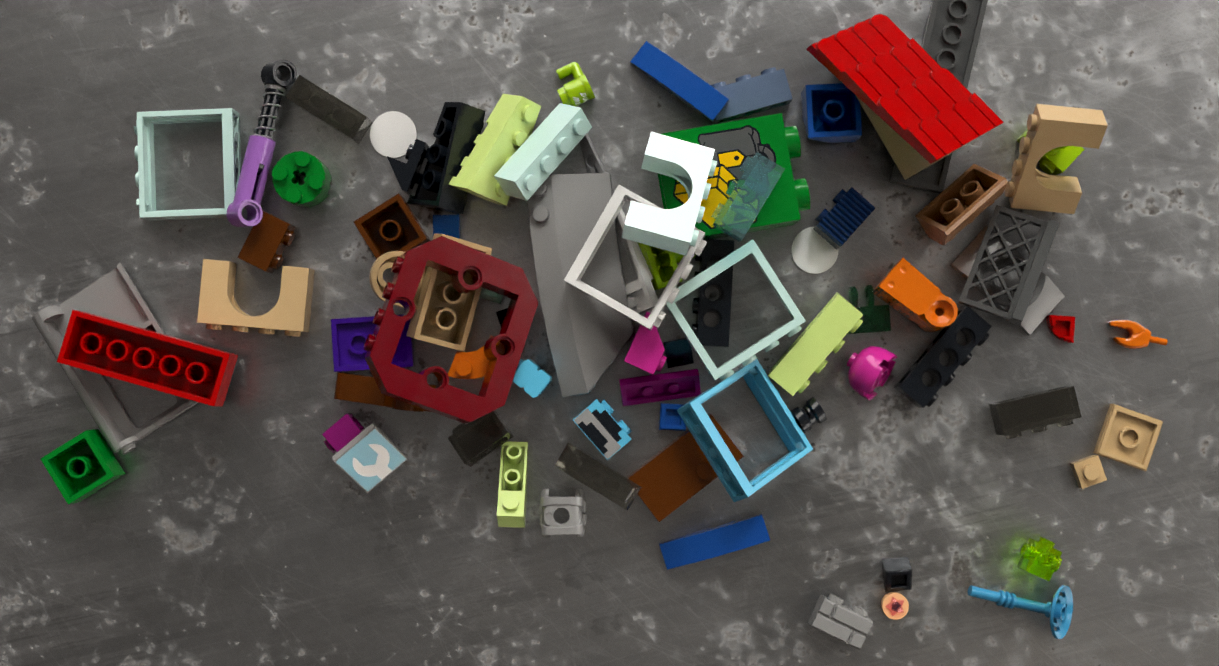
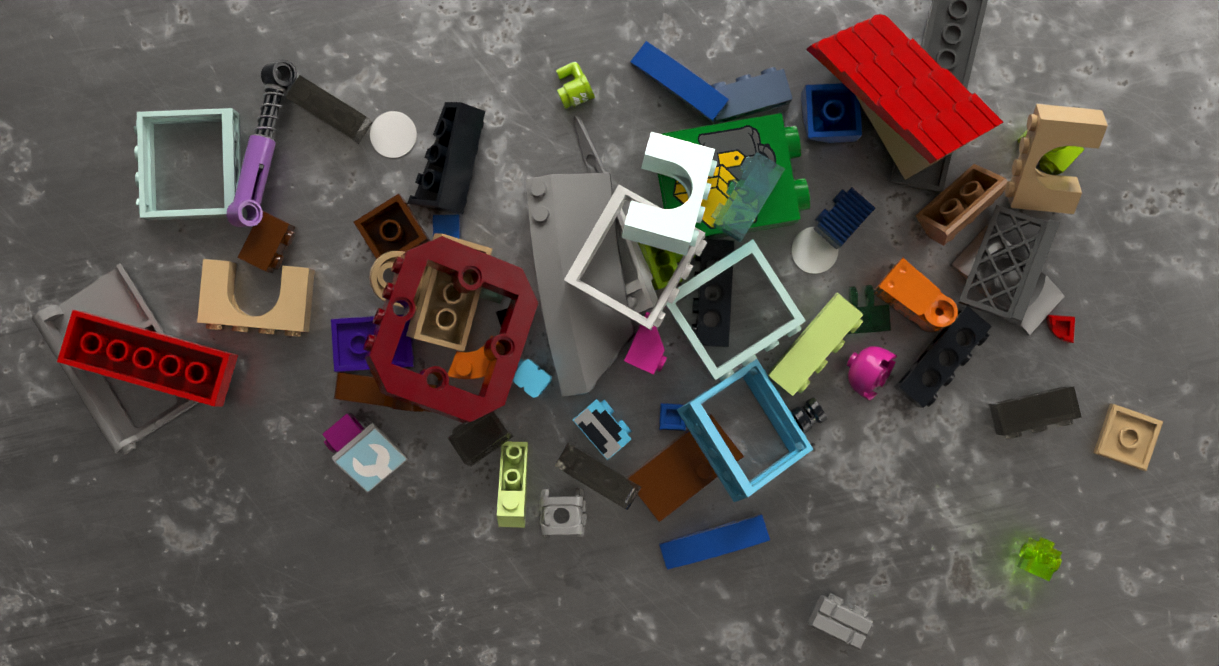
green brick [41,429,126,505] -> none
green brick [272,151,332,208] -> none
black slope [387,139,429,195] -> none
yellowish green wedge [449,94,541,206] -> none
light aqua brick [494,103,592,201] -> none
magenta plate [619,369,701,406] -> none
black slope [663,338,694,368] -> none
light nougat tile [881,592,909,620] -> none
black slope [882,557,912,592] -> none
dark azure dish [968,585,1073,639] -> none
tan plate [1070,455,1107,489] -> none
orange hand [1108,320,1168,349] -> none

